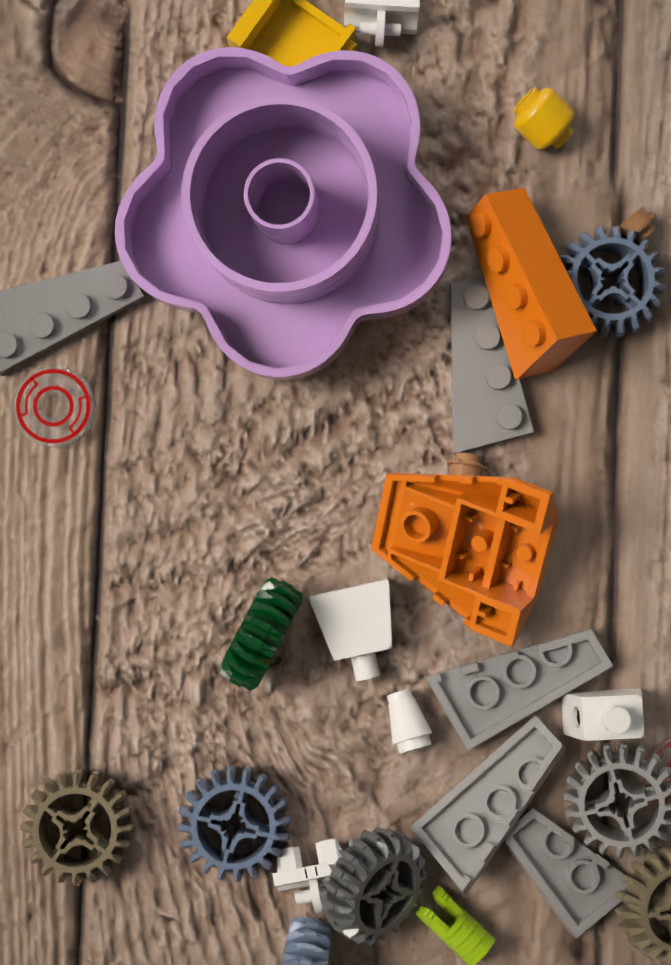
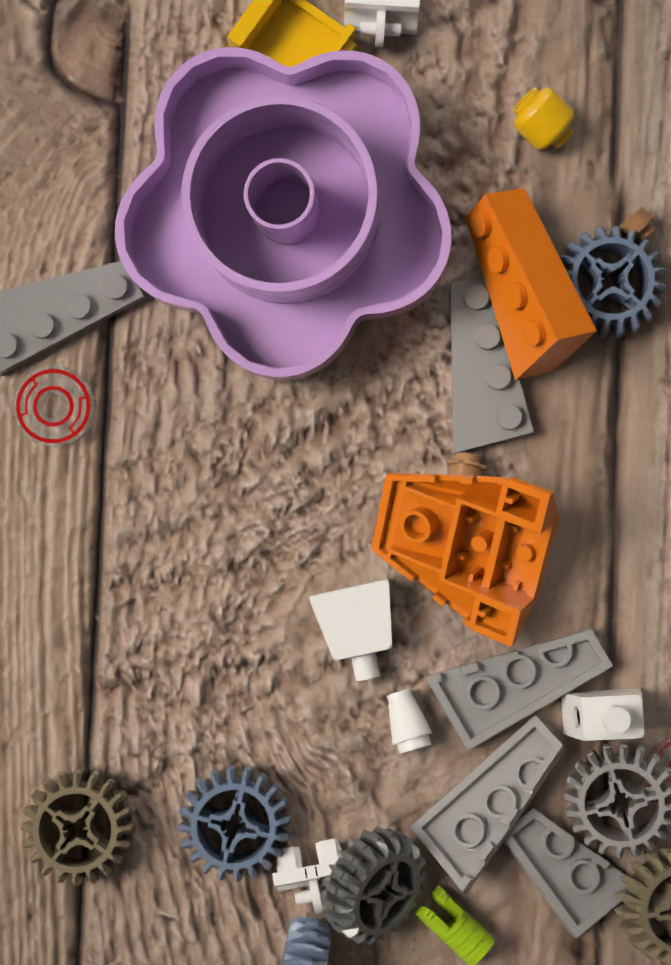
dark green gear [220,577,303,691] -> none

